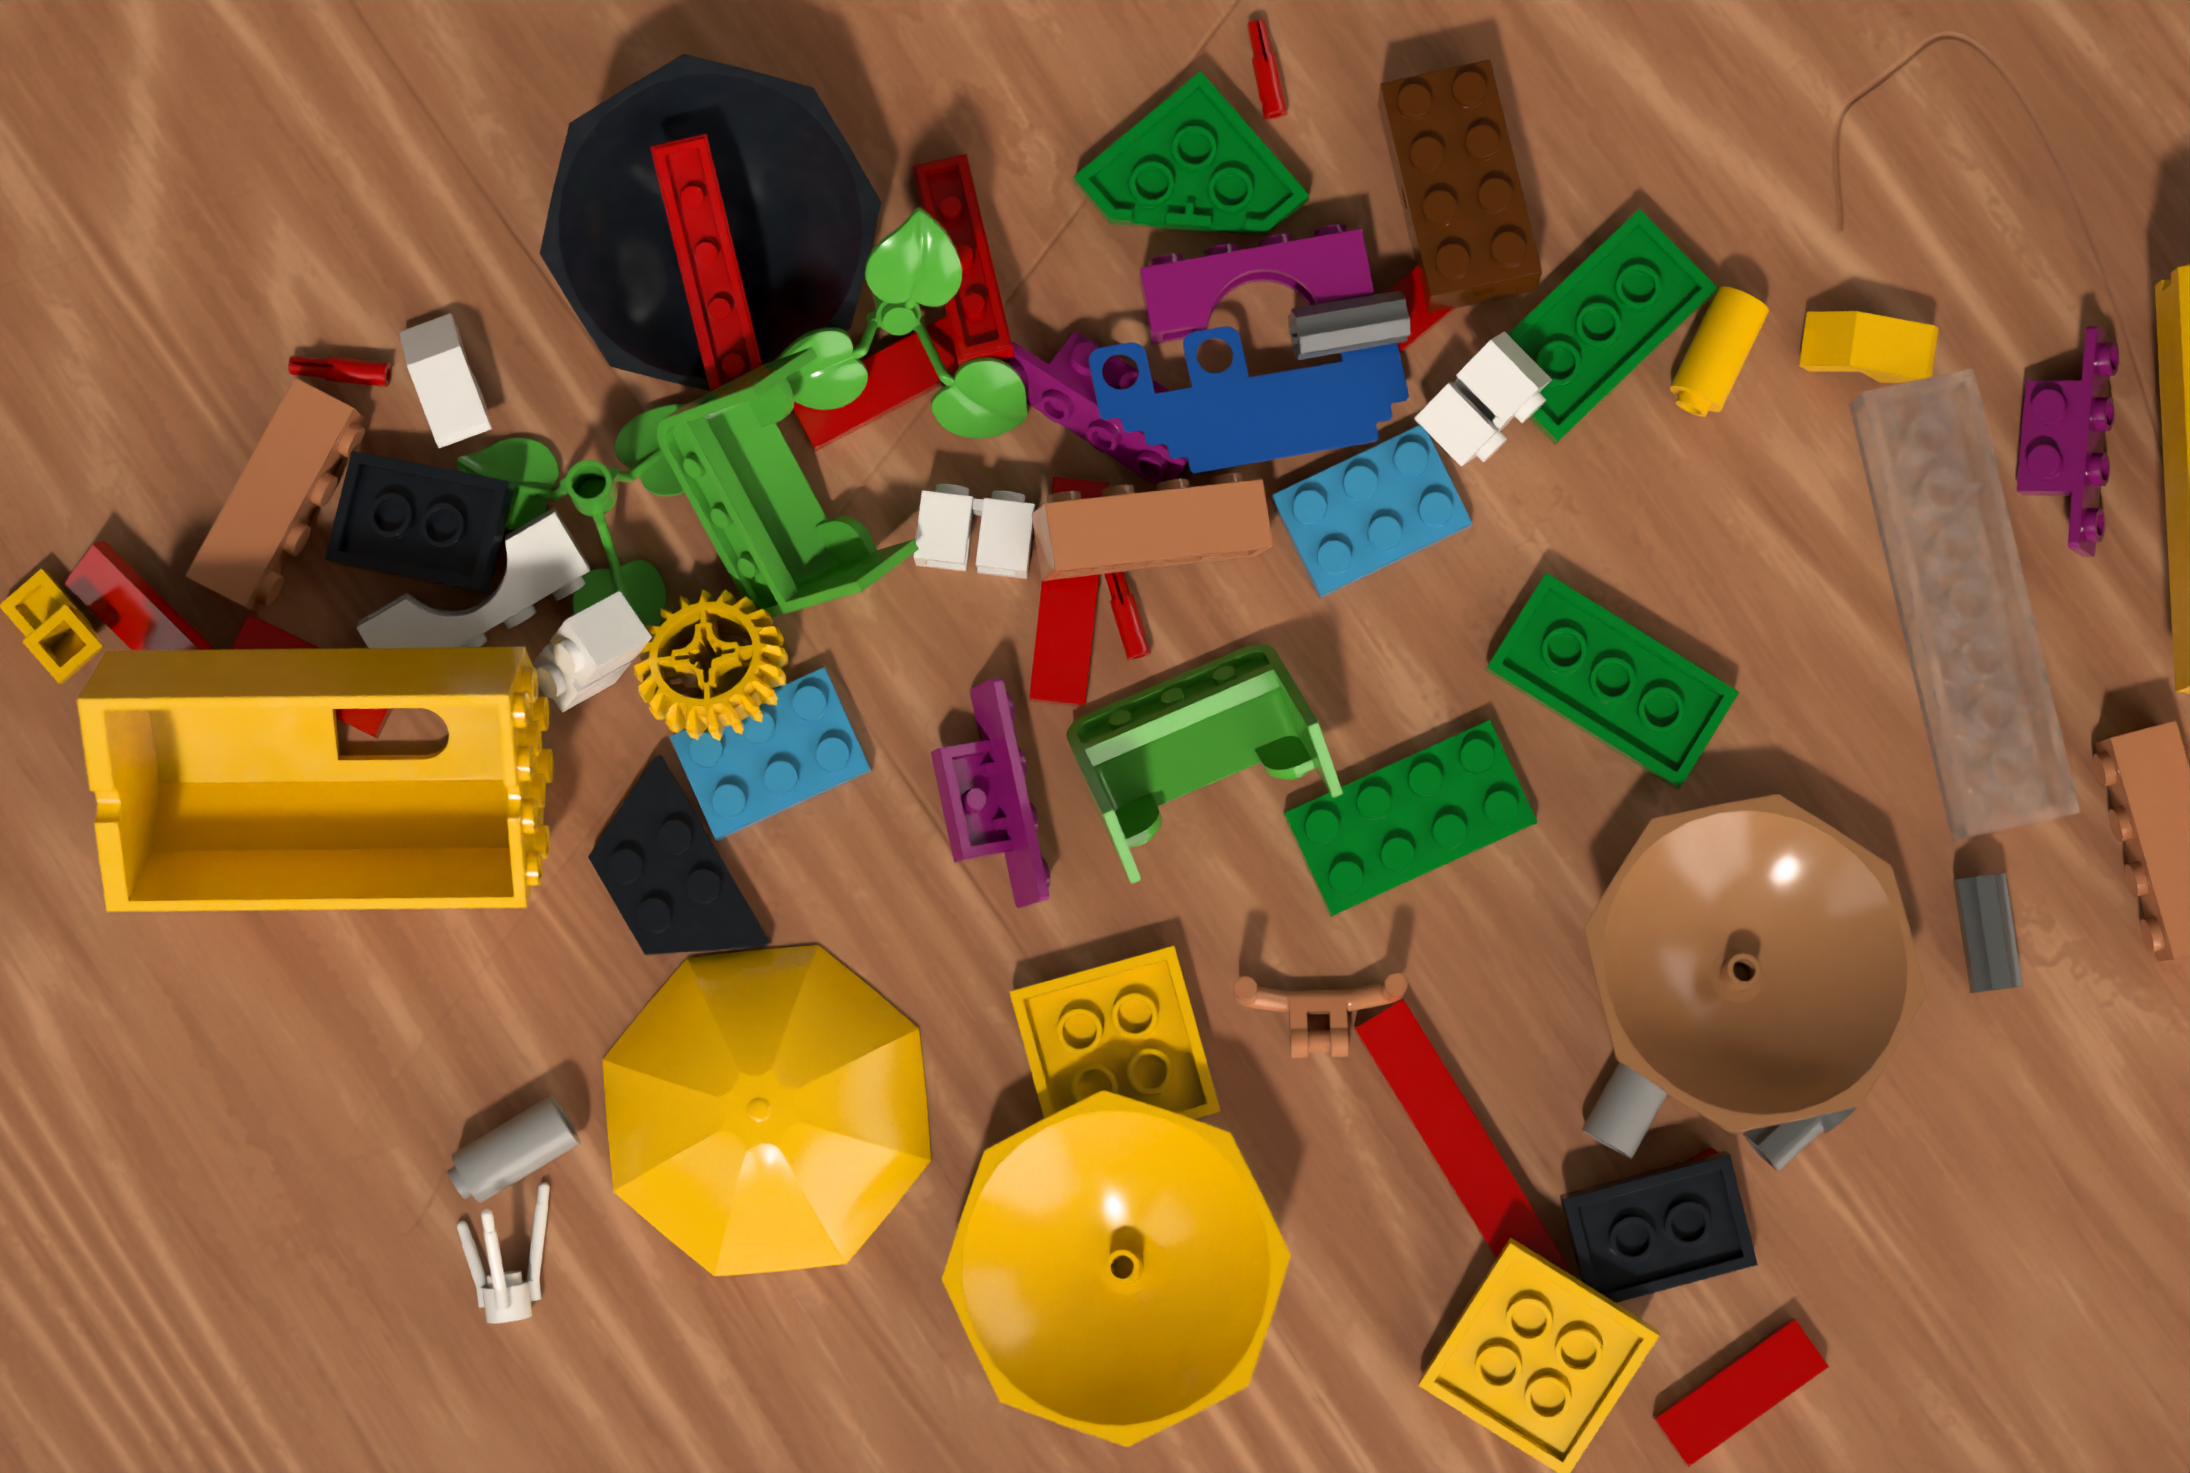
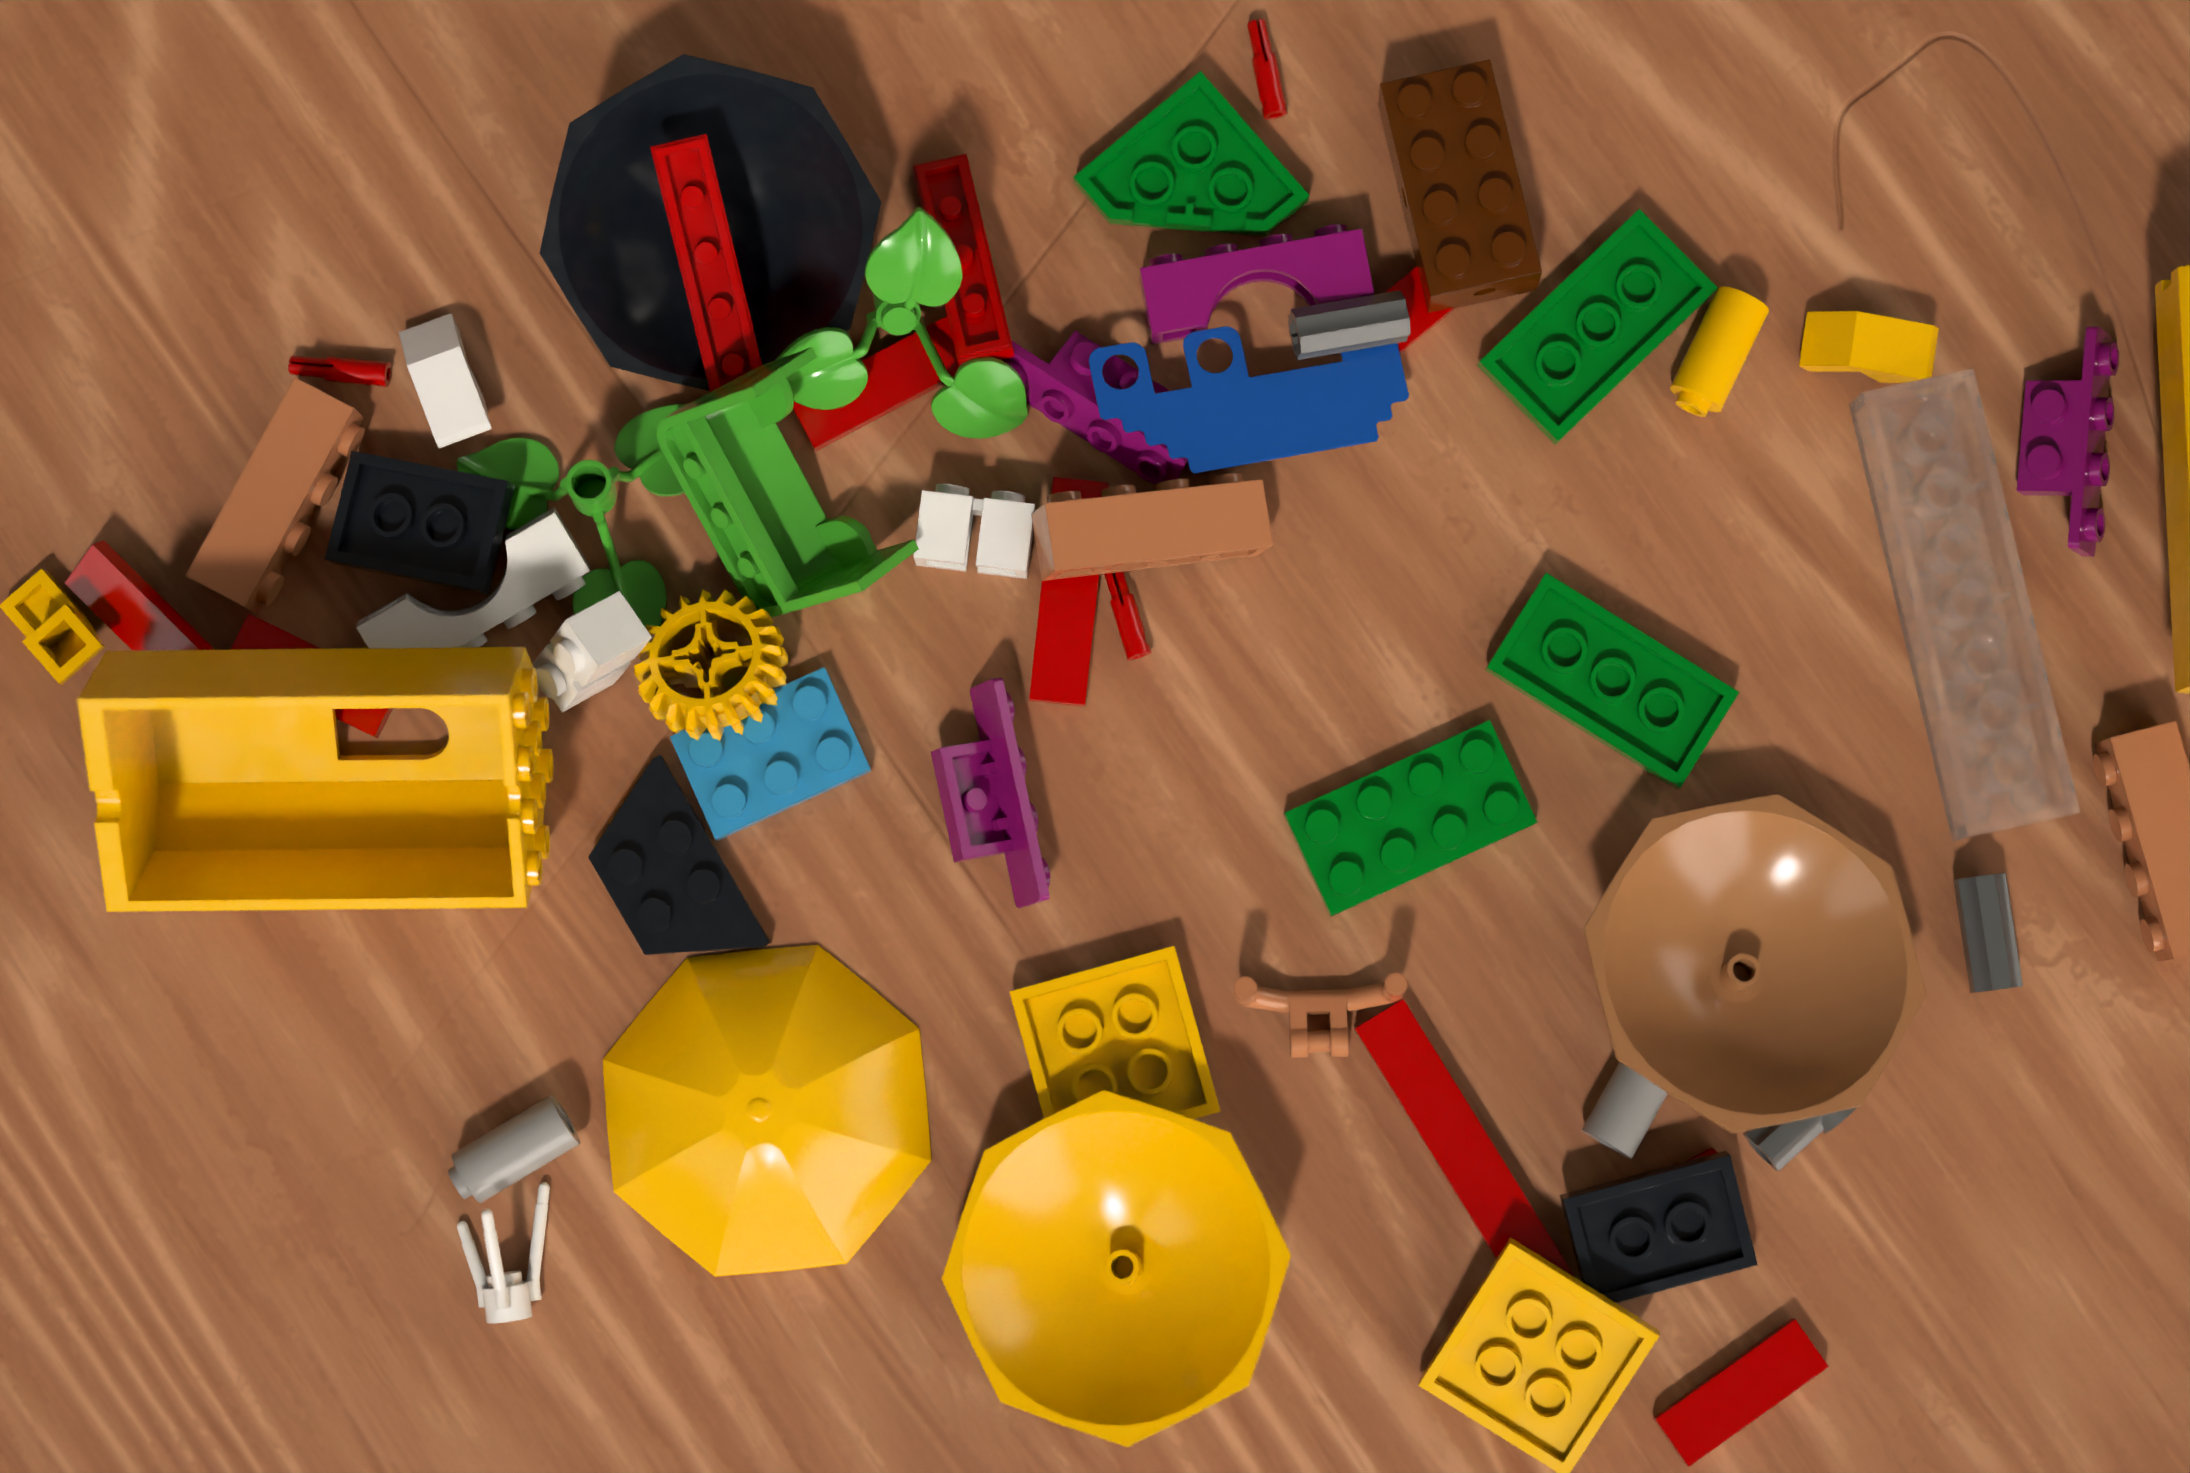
bright green windscreen [1066,644,1343,884] -> none
dark azure plate [1271,425,1473,599] -> none
white piece [1414,332,1552,467] -> none

